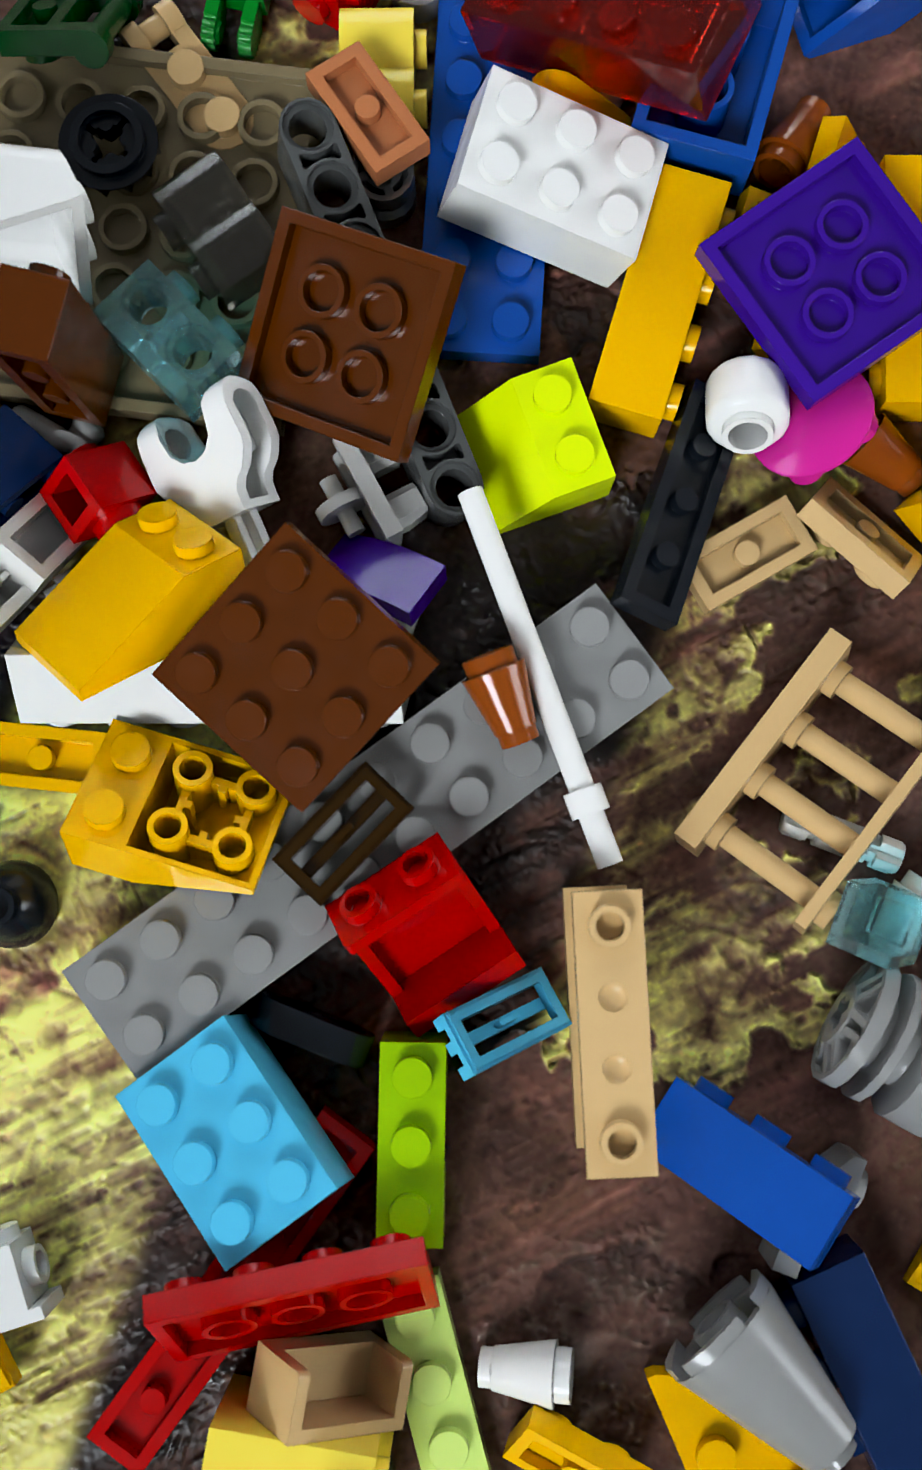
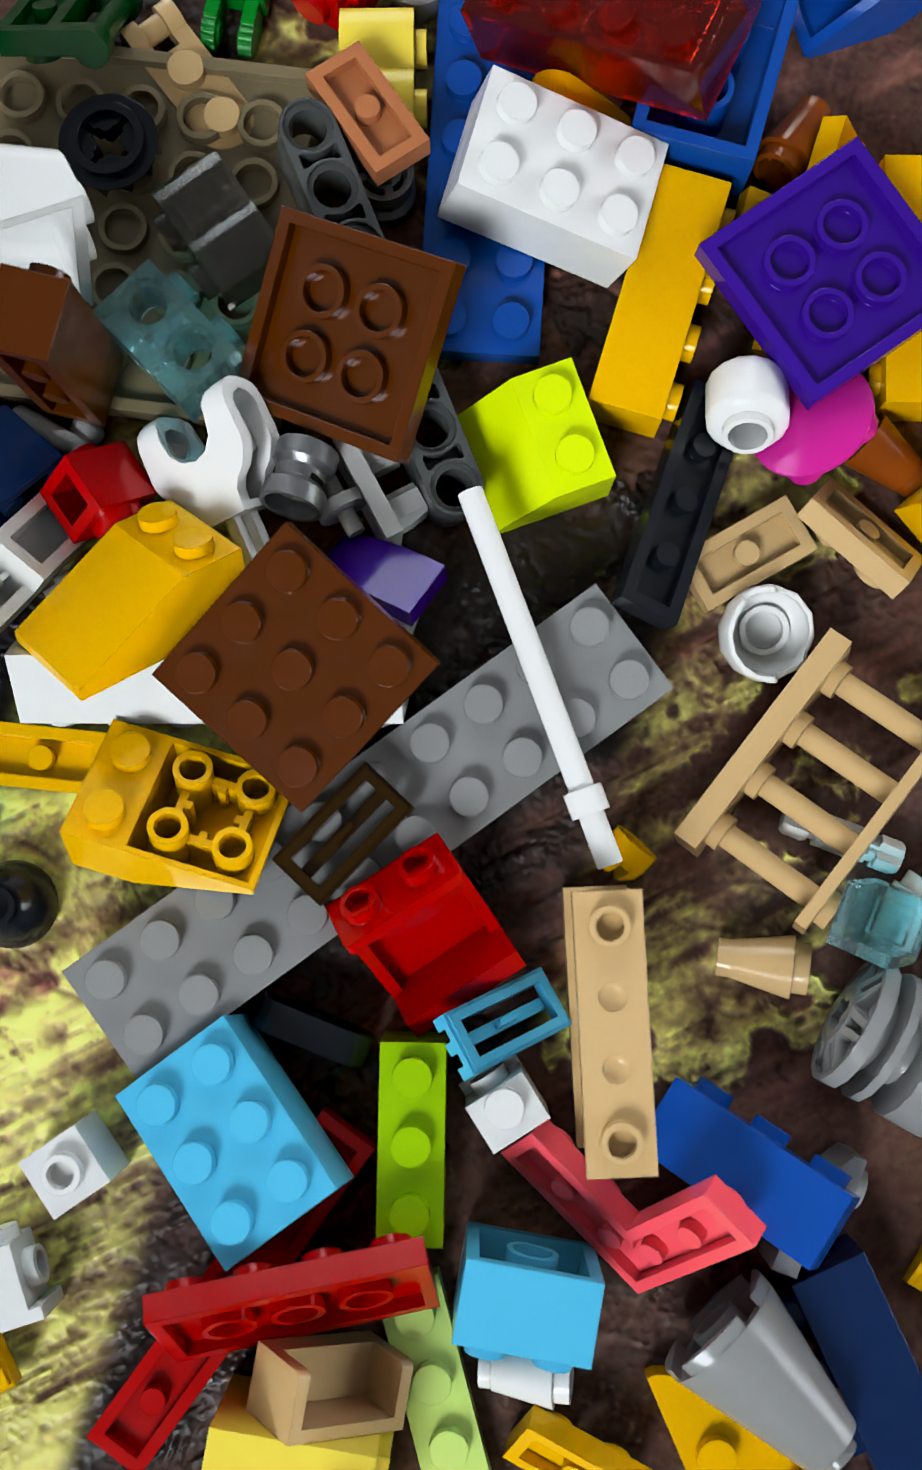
dark orange cone [461,644,540,749] -> none
none -> white brick [18,1110,130,1220]
none -> flat silver wheel [259,433,340,522]
none -> medium azure brick [452,1221,605,1374]
none -> white brick [459,1055,550,1154]
none -> coral plate [500,1119,767,1294]
none -> yellow hinge [603,825,657,881]
none -> tan cone [715,935,812,1000]
none -> white hair [717,584,815,683]

